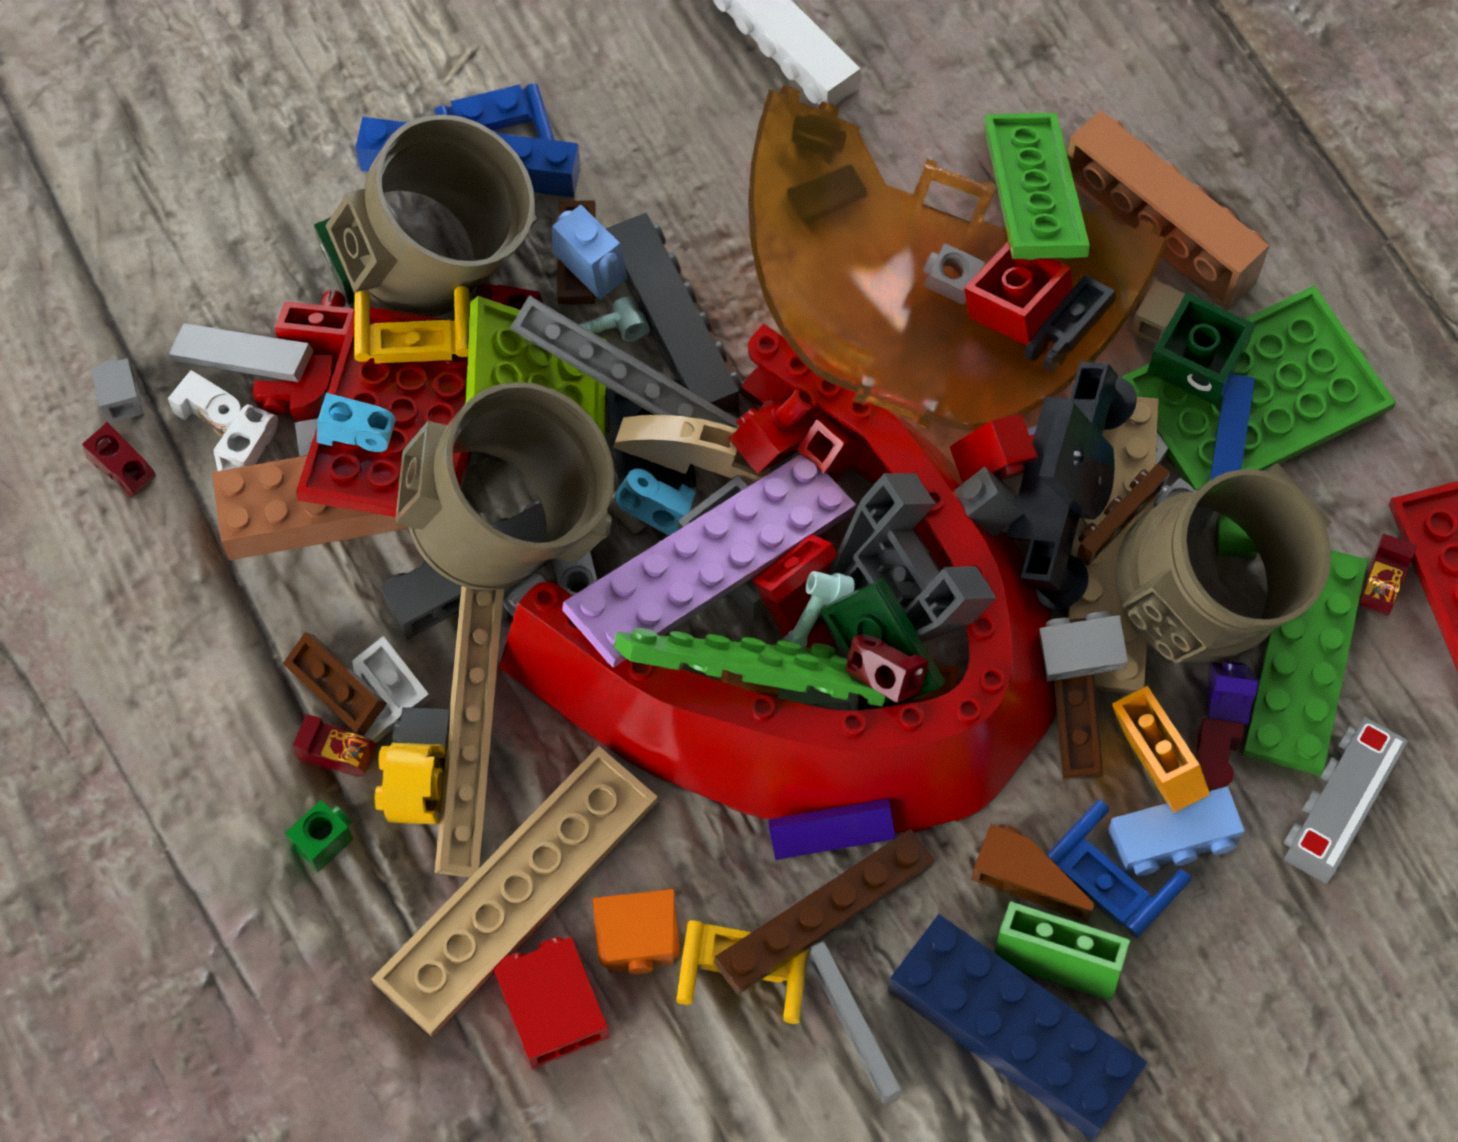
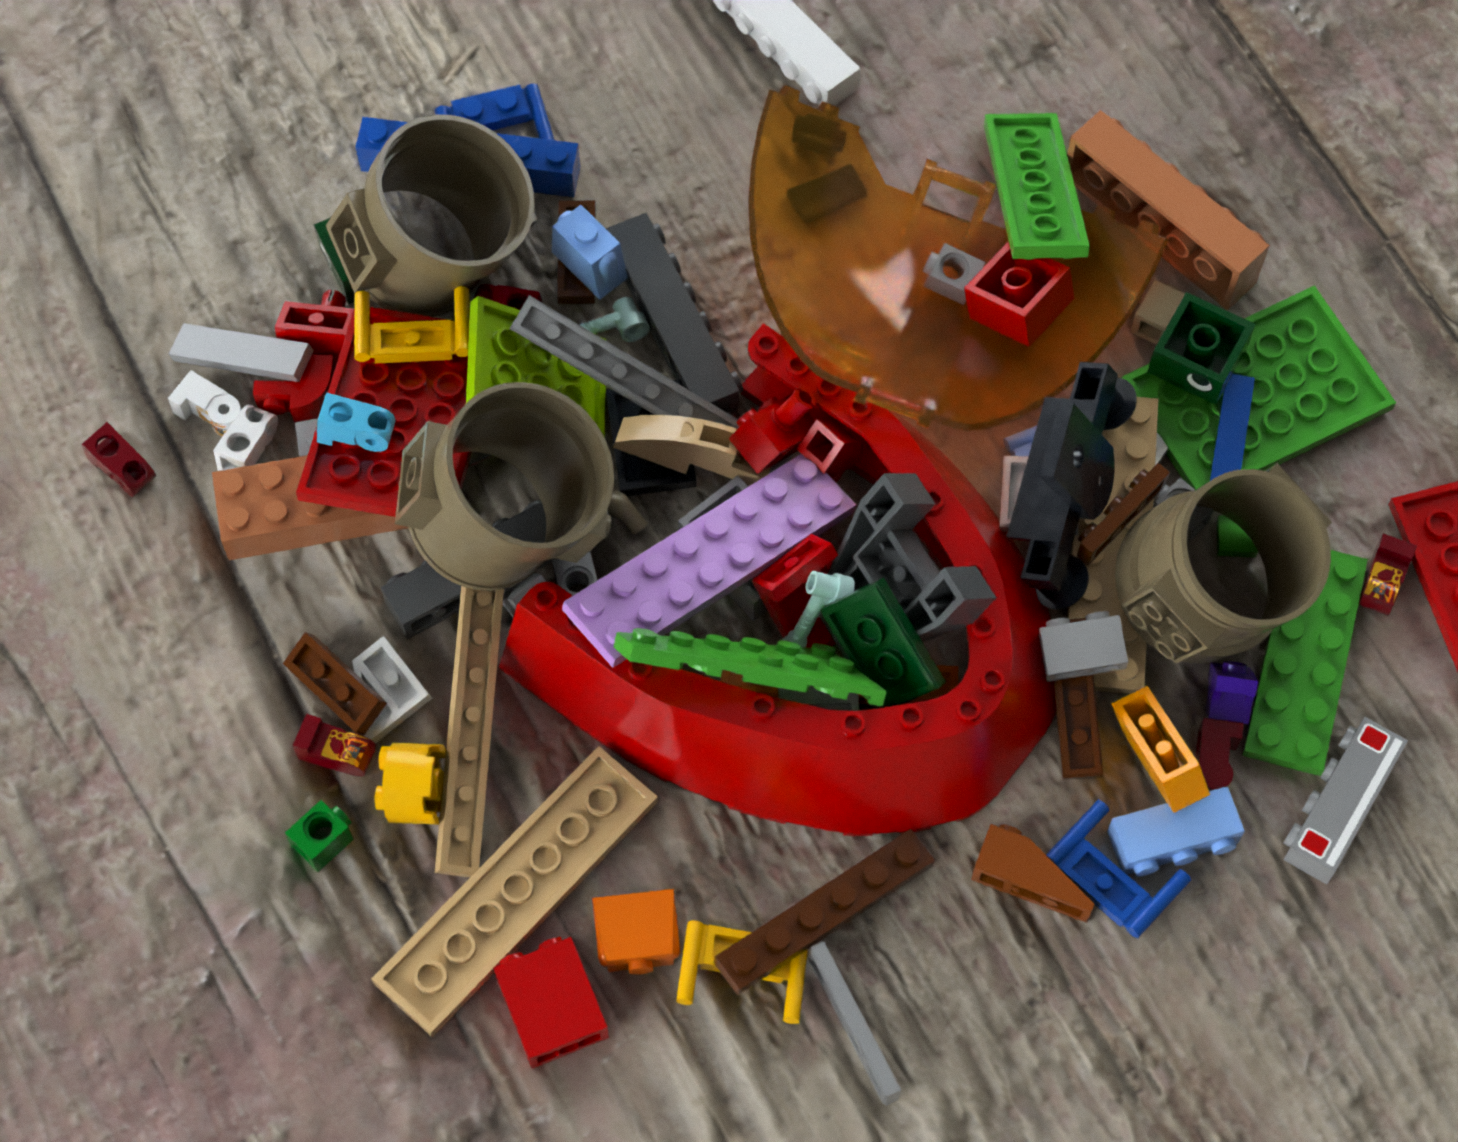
light grey brick [90,358,145,424] -> none
dark grey brick [393,707,450,761] -> none
medium azure leg [615,469,696,536] -> none
dark purple tile [768,799,895,860] -> none
dark red leg [845,634,929,703] -> none
dark blue brick [888,913,1147,1141] -> none
red brick [949,413,1037,483] -> none
dark grey brick [955,466,1024,537] -> none
bright green brick [994,901,1130,1001] -> none
black hinge [1024,275,1117,372] -> none

